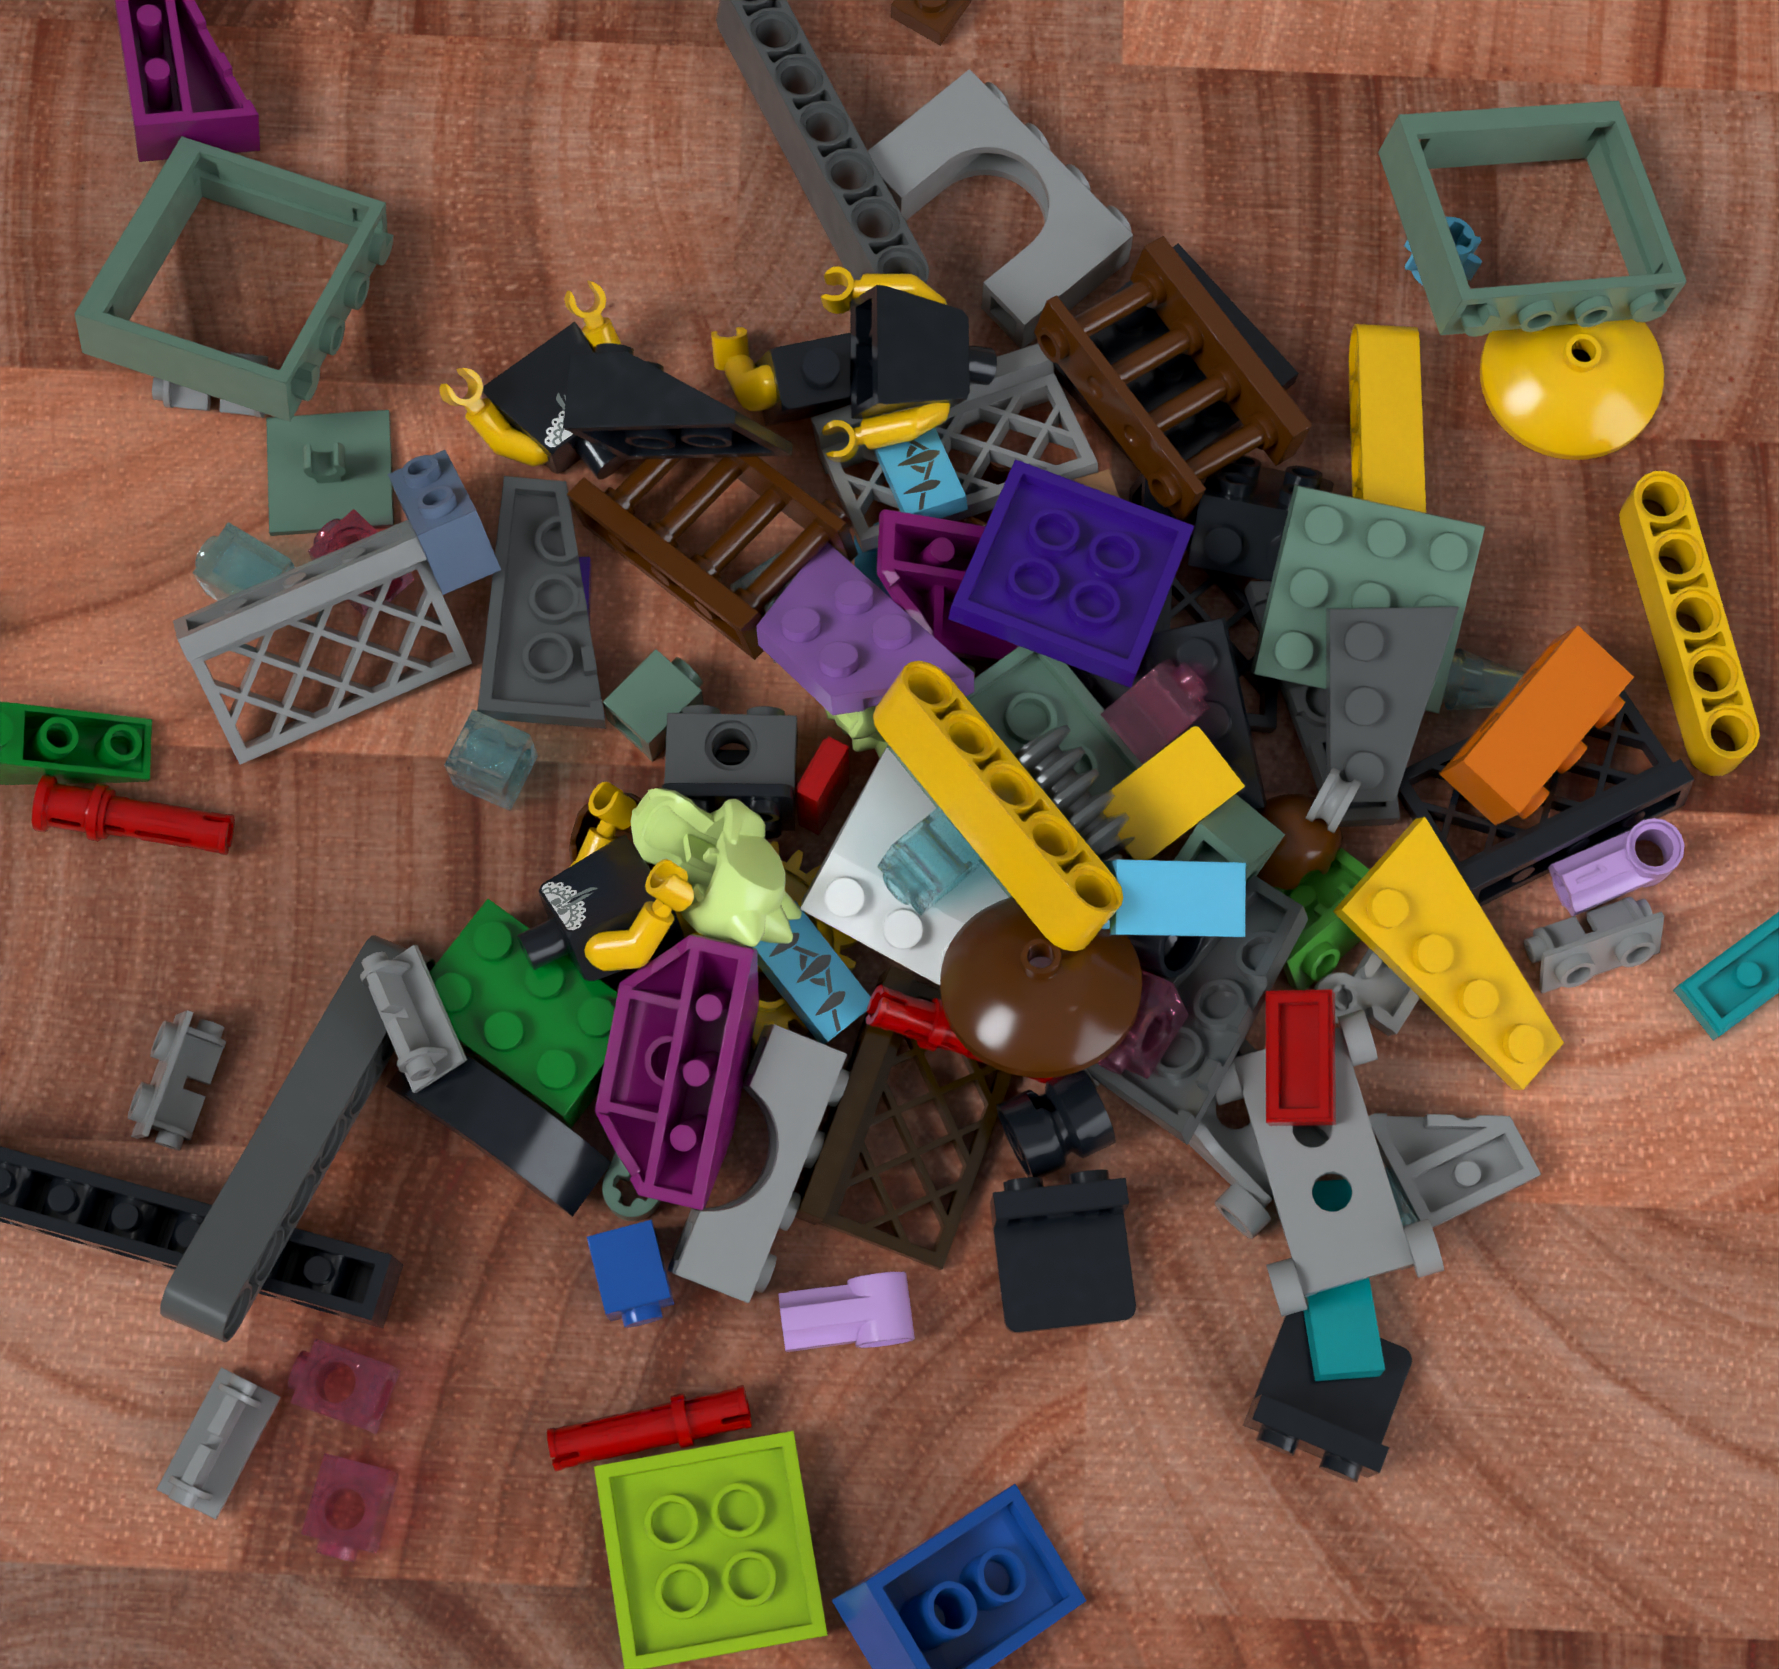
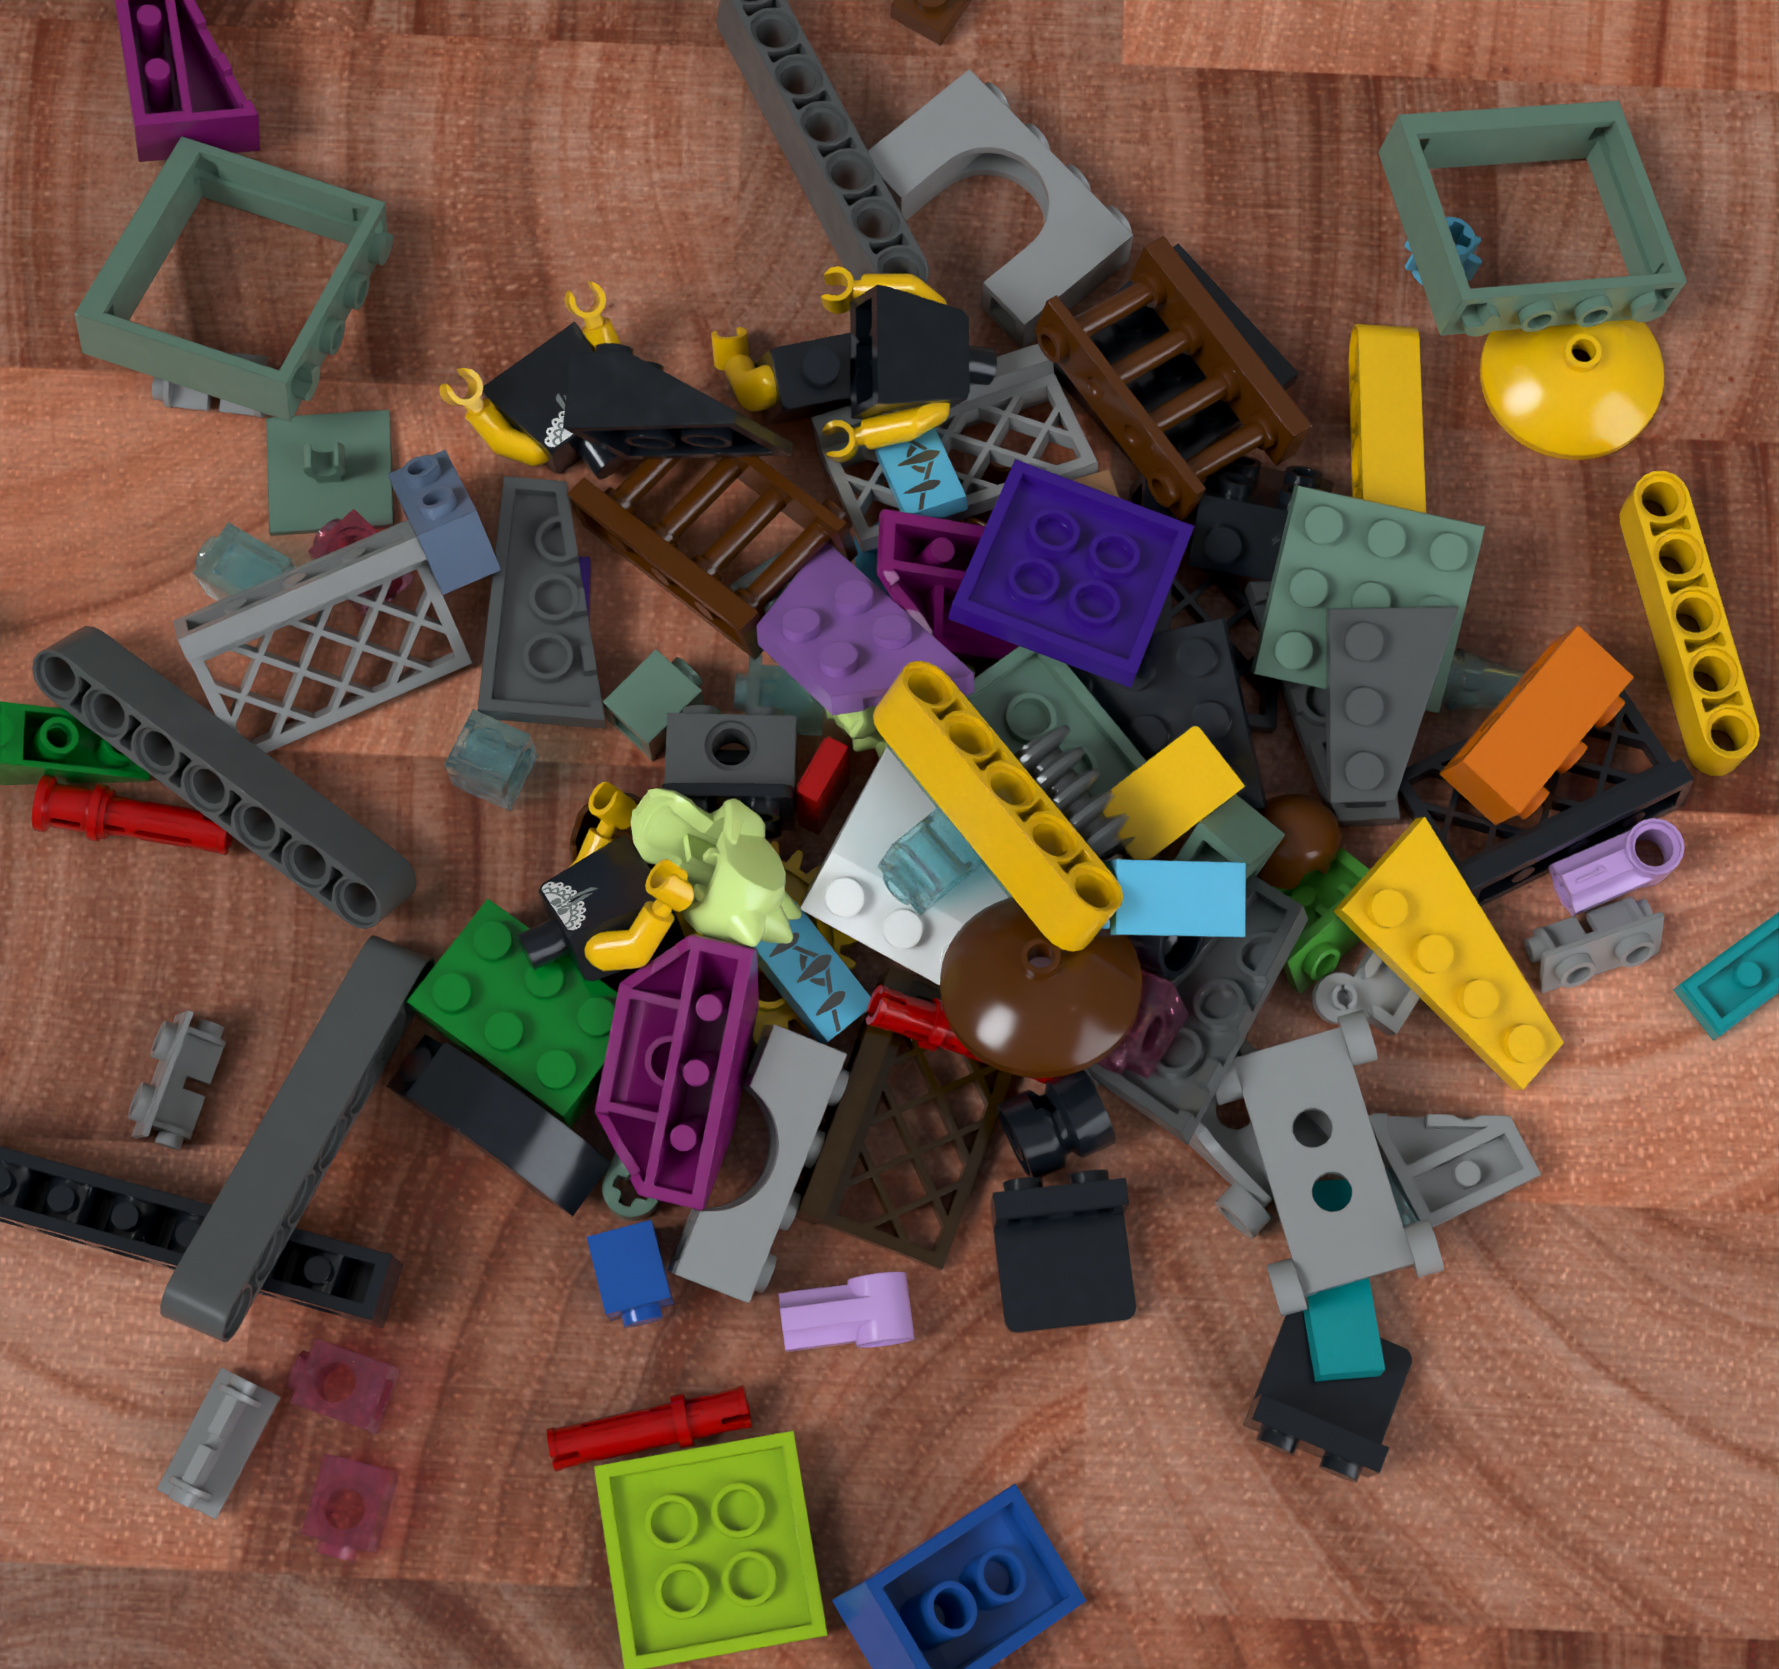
light grey hinge [360,945,467,1093] -> none
clear pink brick [1100,659,1211,764] -> none
red tile [1266,989,1336,1126] -> none
light grey bush [1305,767,1362,833] -> none
none -> dark grey beam [32,626,417,929]
none -> clear light blue bracket [734,655,824,736]

